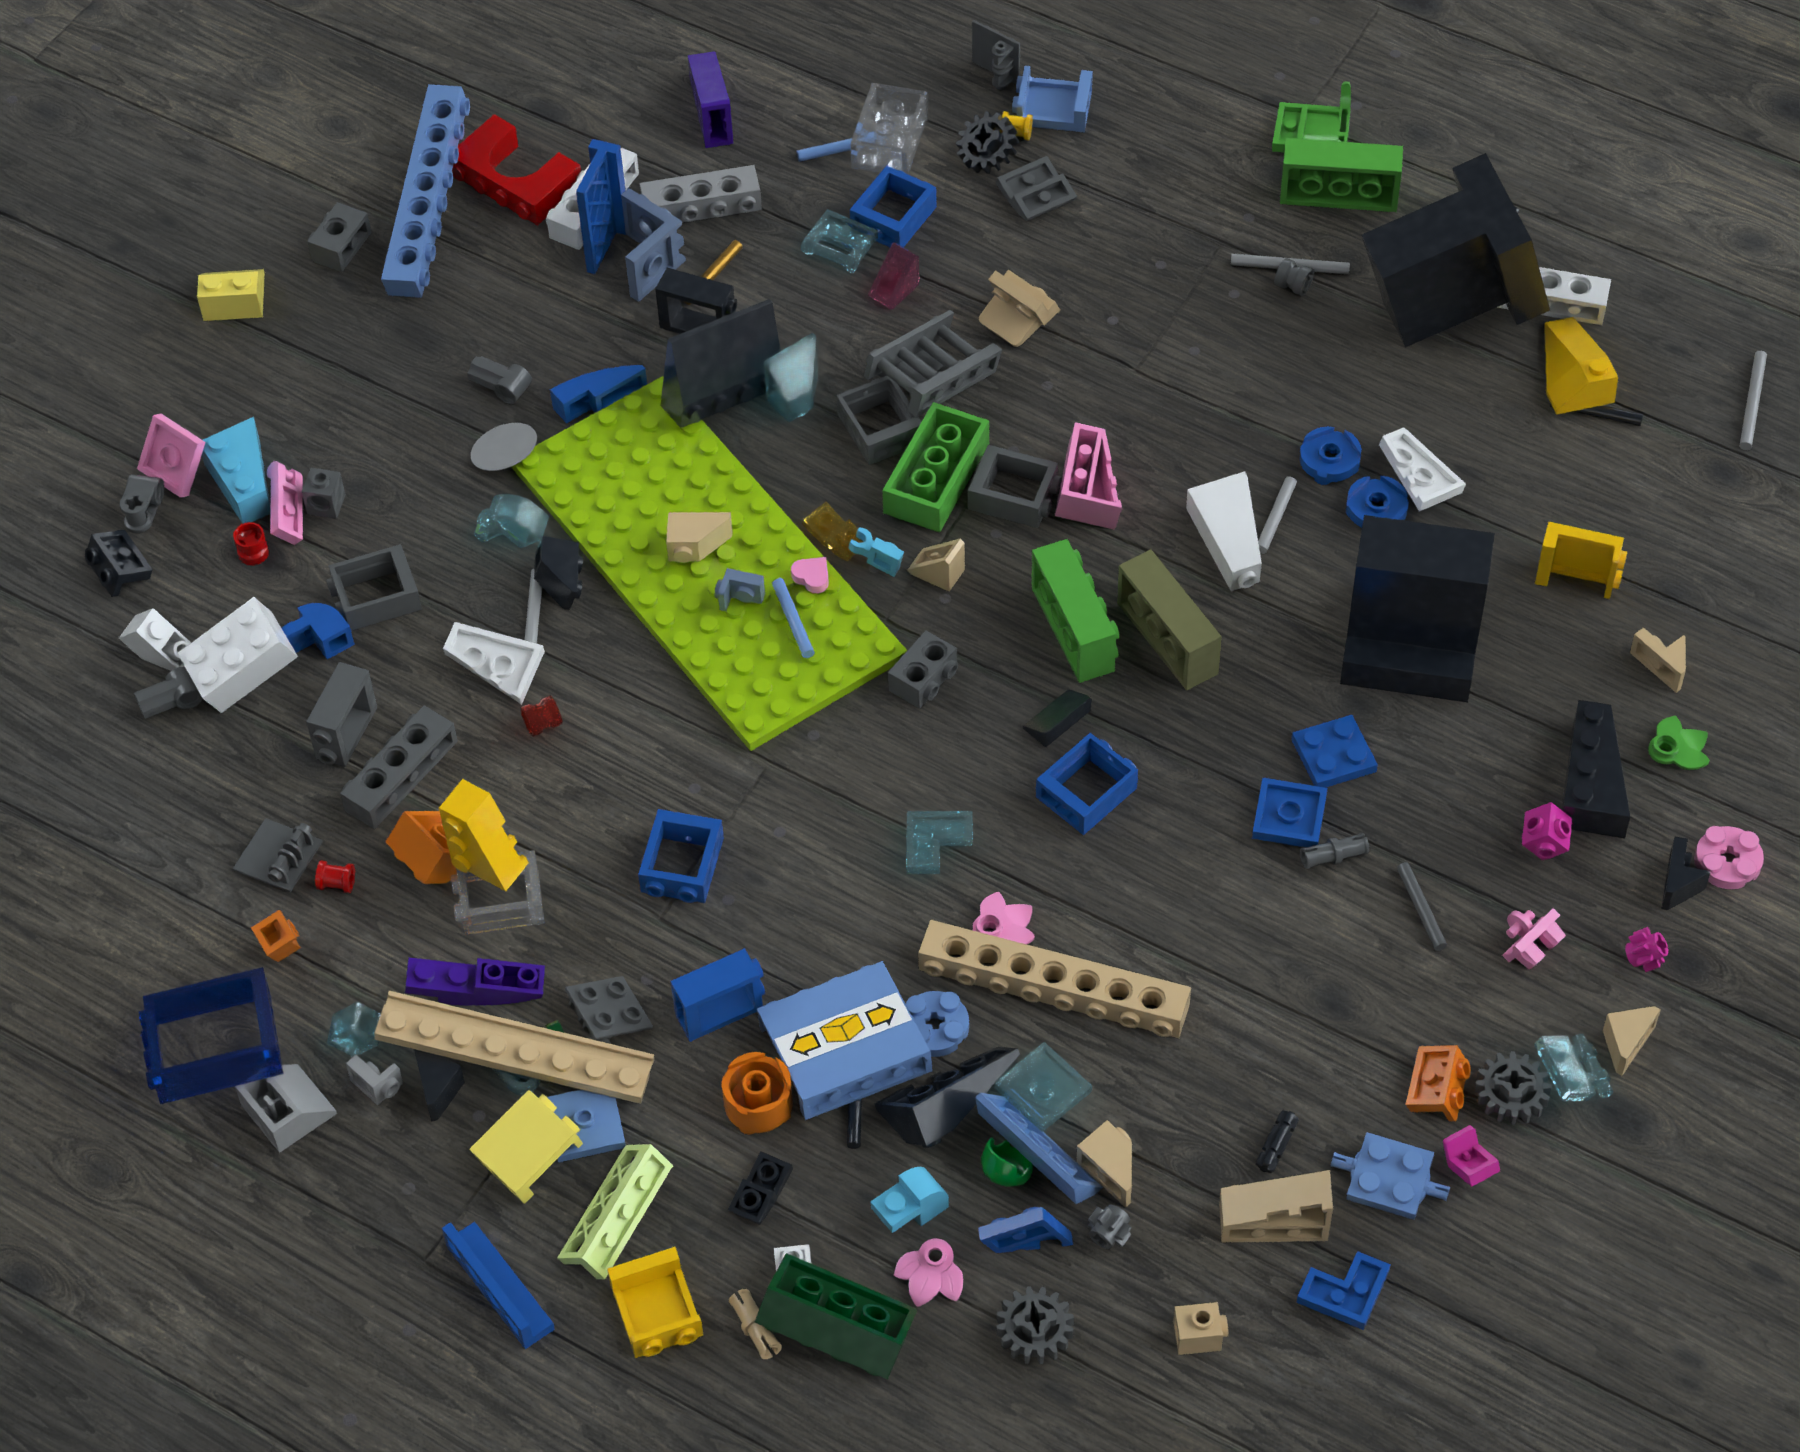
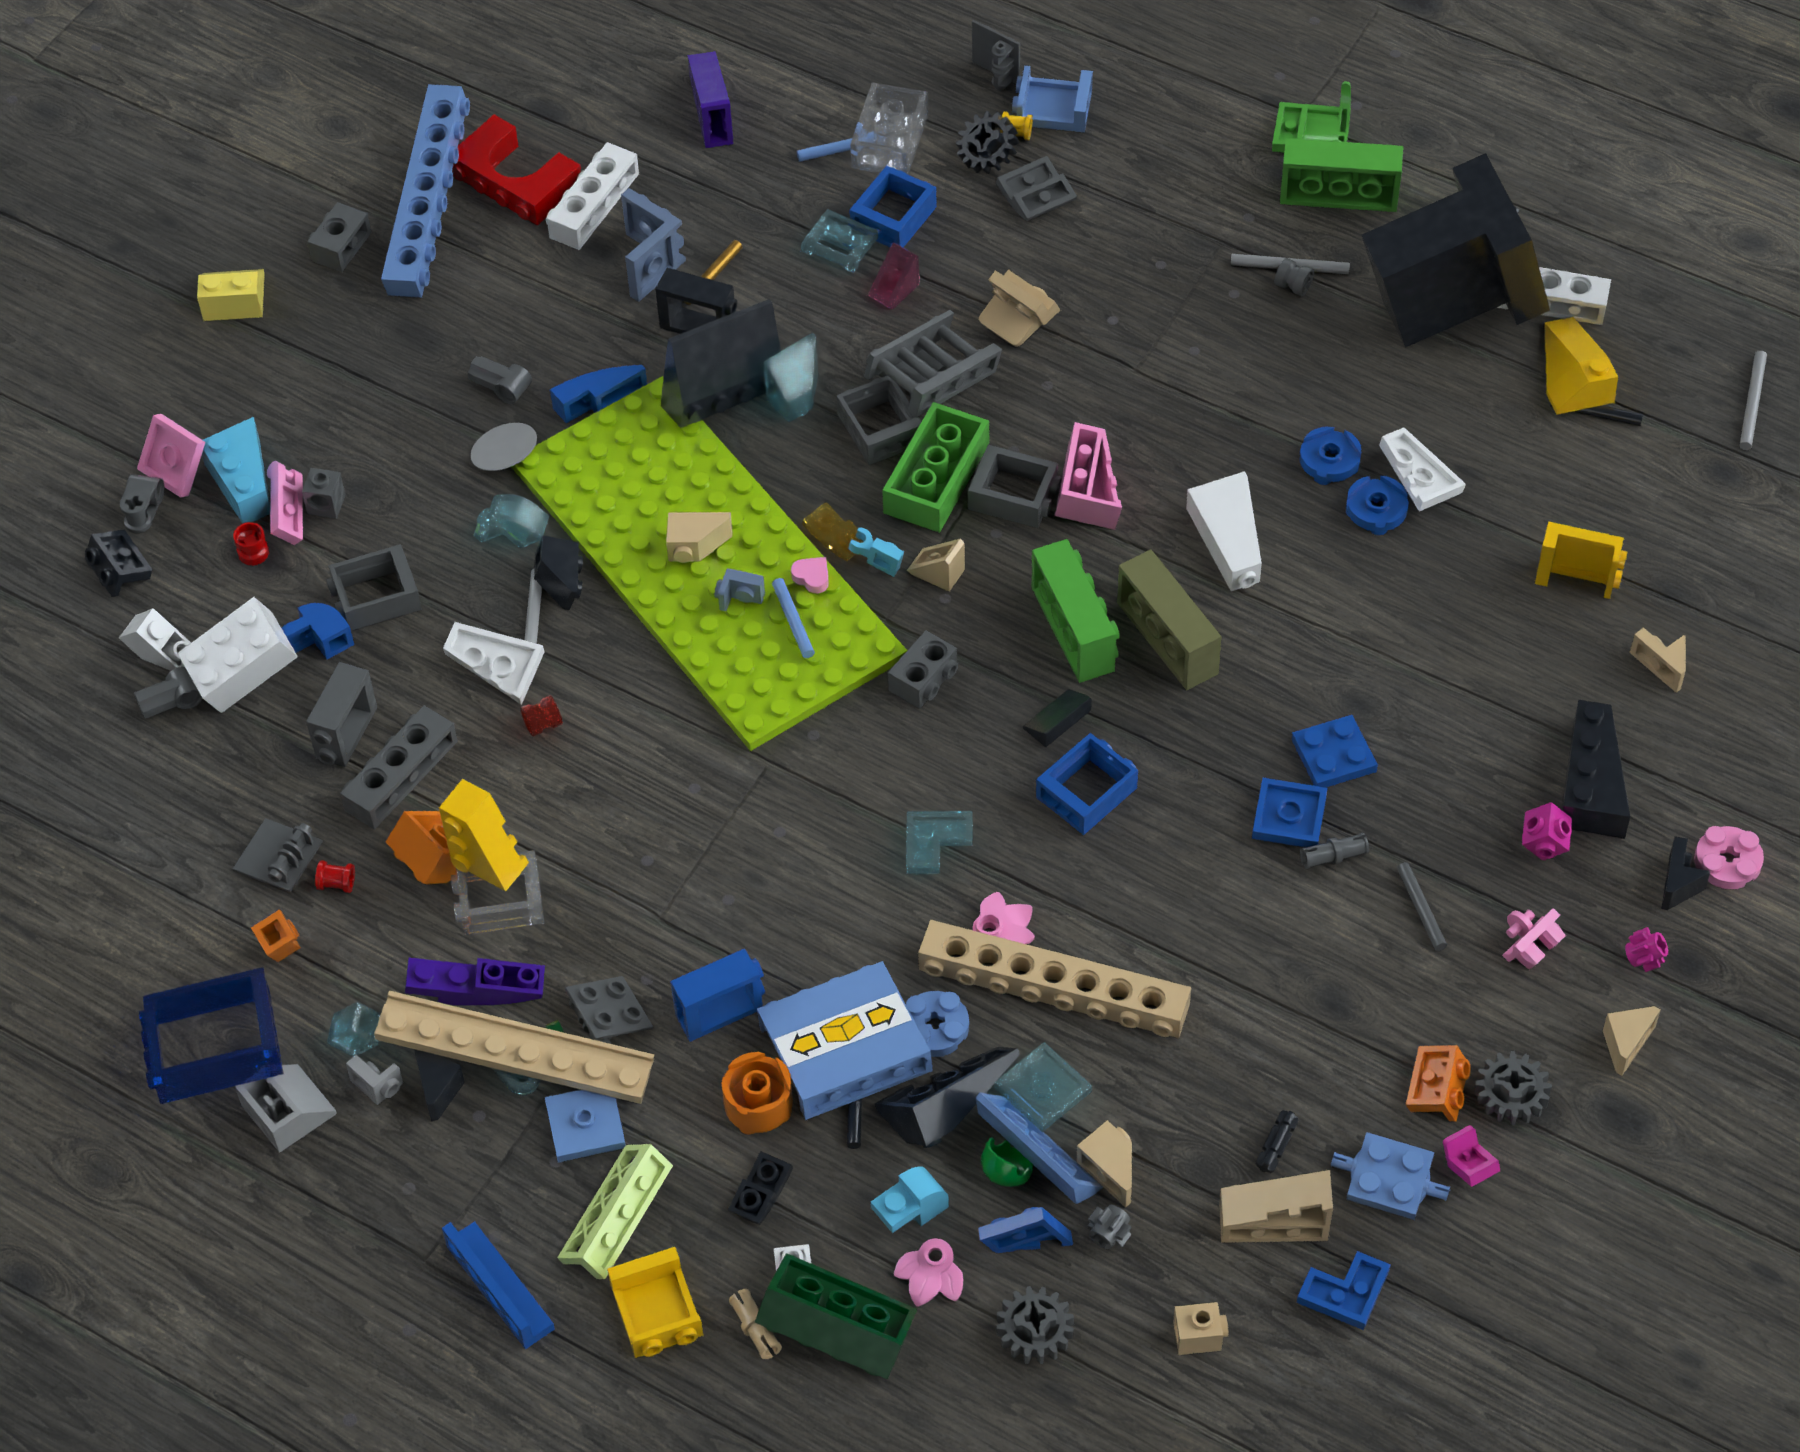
light yellow panel [470,1090,583,1204] -> none
blue fence [576,139,626,274] -> none
blue window [638,809,724,903] -> none
light grey brick [640,165,762,223] -> none
light grey bar [1258,477,1297,554] -> none
black piece [1340,515,1495,703] -> none
clear light blue plate [1534,1033,1613,1101] -> none
bright green plate [1648,716,1710,770] -> none

